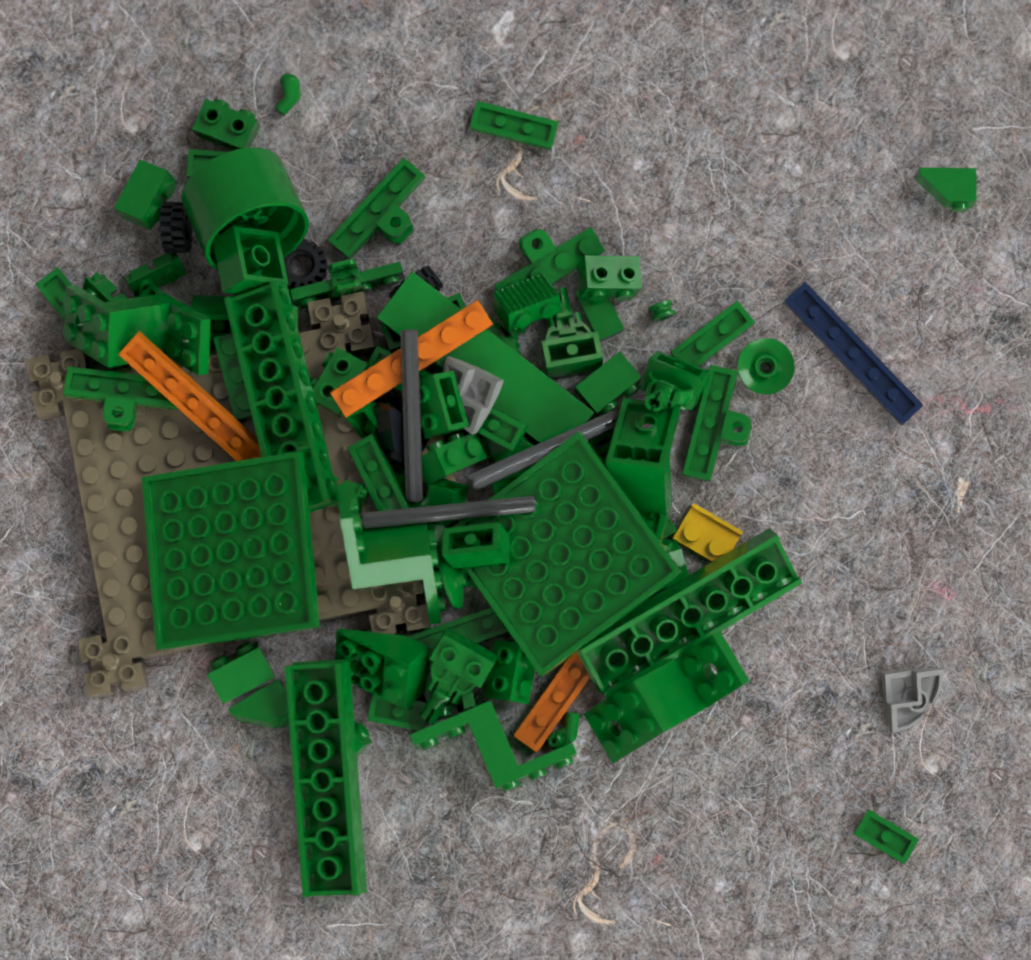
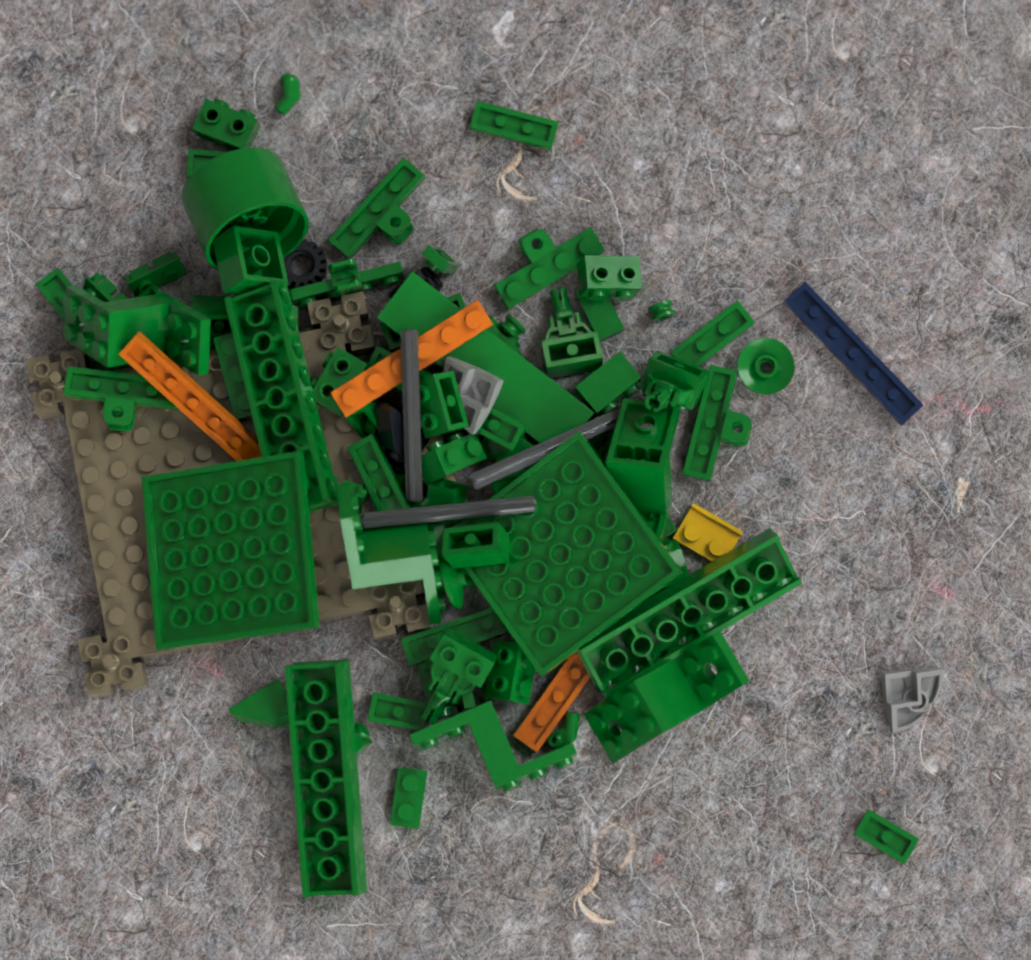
green brick [114,159,177,231] -> none
black tyre [159,202,193,253] -> none
green brick [206,641,275,704] -> none
green slope [335,628,429,710] -> none
green brick [493,273,560,331] -> none
green slope [916,168,977,212] -> none
none -> green plate [390,767,428,829]
none -> green plate [421,245,460,275]

